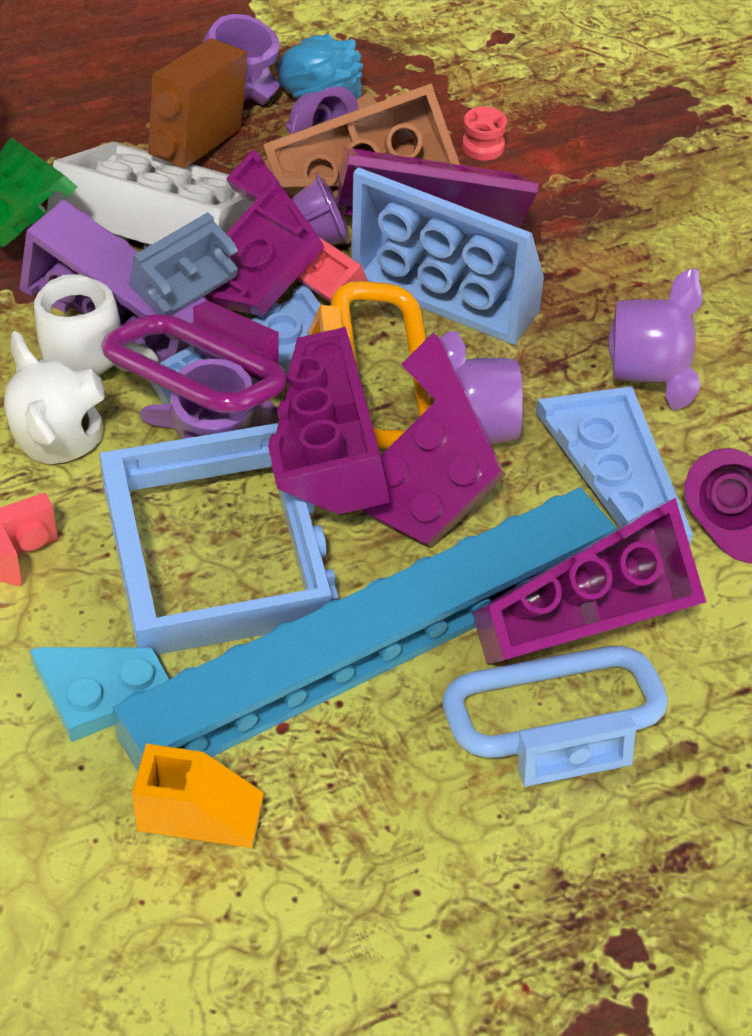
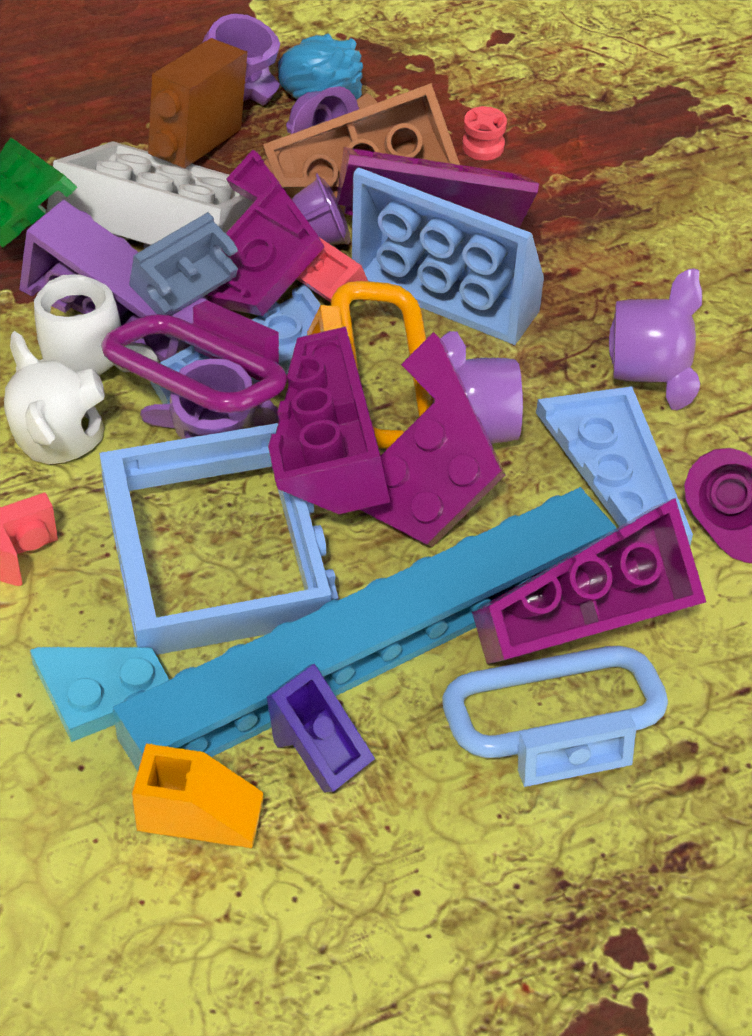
none -> dark purple slope [267,663,375,793]

